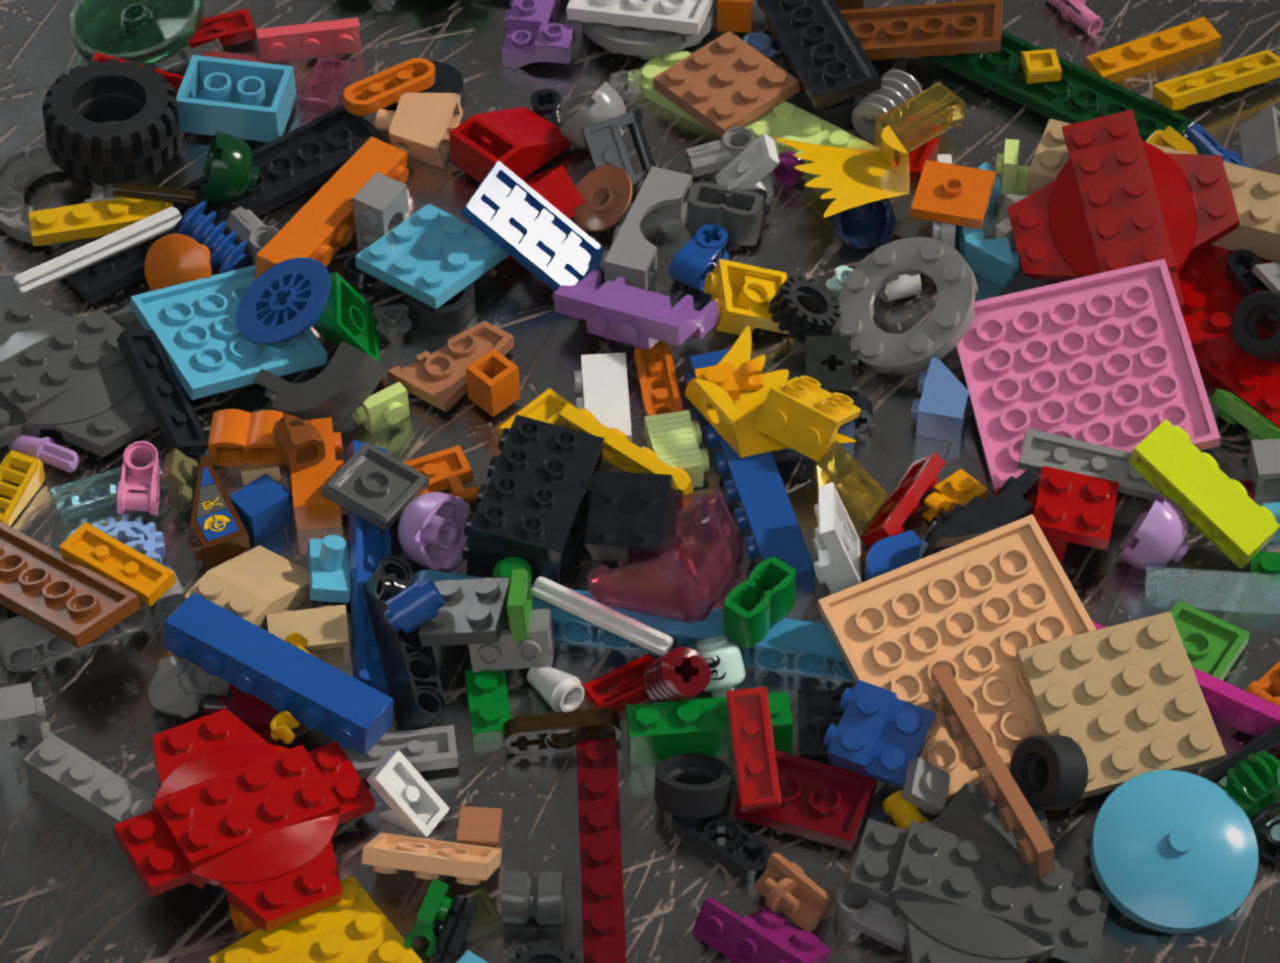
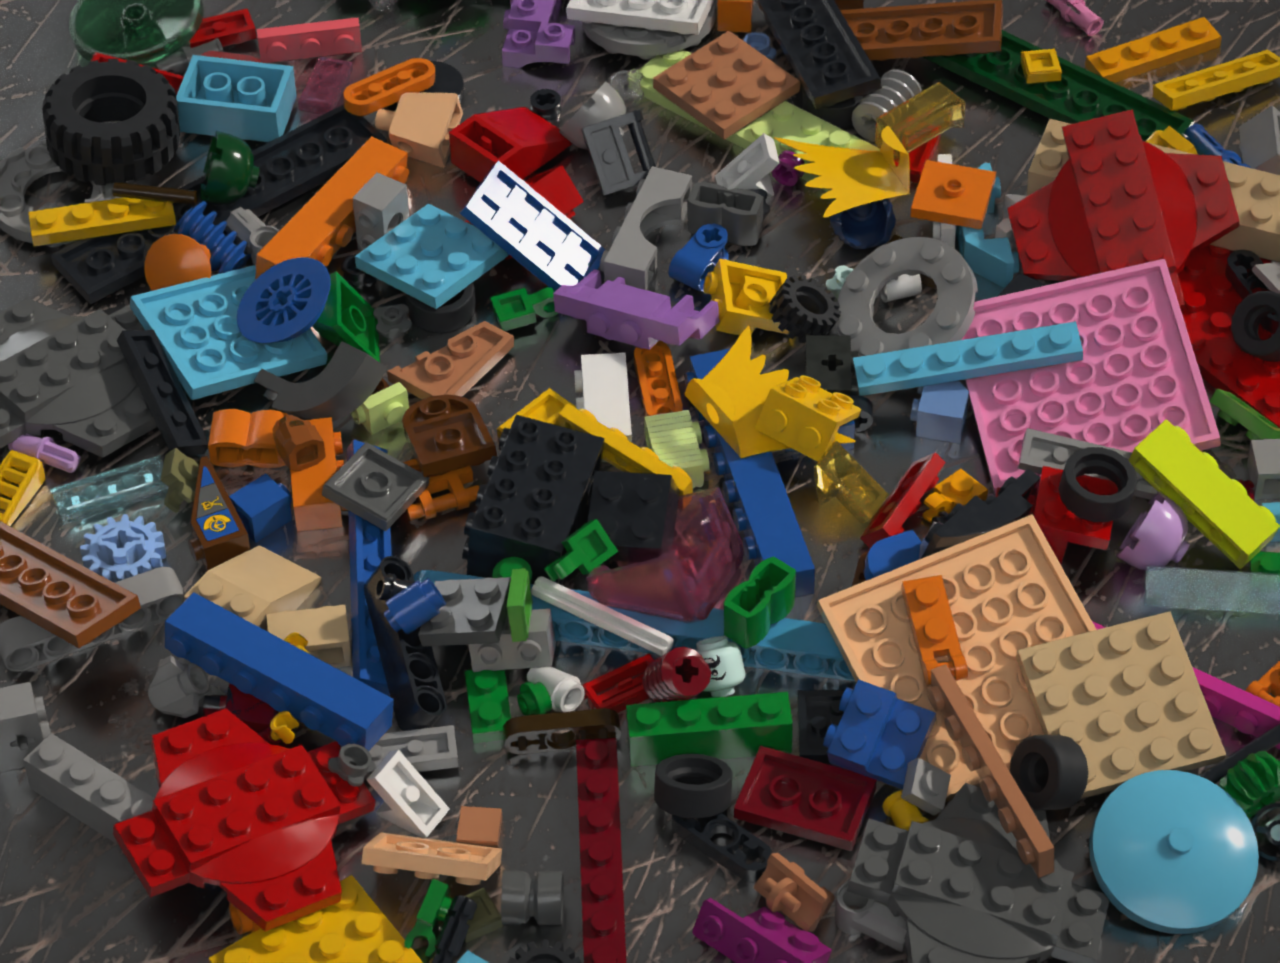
white axle [14,207,182,295] -> none
light orange plate [59,522,176,607] -> none
bright pink piece [117,441,161,516] -> none
tan tile [241,462,281,486] -> none
medium azure tile [307,535,351,603] -> none
lavender cylinder [398,492,471,571] -> none
orange brick [466,348,521,417] -> none
nougat dish [573,165,633,232] -> none
light grey piece [684,126,754,178] -> none
light orange plate [694,360,763,406] -> none
red tile [726,687,782,813] -> none
white plate [813,482,862,595] -> none
yellowish green bracket [996,139,1030,196] -> none
bright green plate [1170,600,1250,681] -> none
none -> dark grey plate [328,744,376,786]
none -> reddish brown plate [402,395,497,477]
none -> green plate [490,288,558,331]
none -> green plate [517,682,552,716]
none -> green plate [544,519,618,582]
none -> medium azure plate [853,321,1083,396]
none -> orange plate [901,575,968,686]
none -> black tyre [1059,447,1138,522]

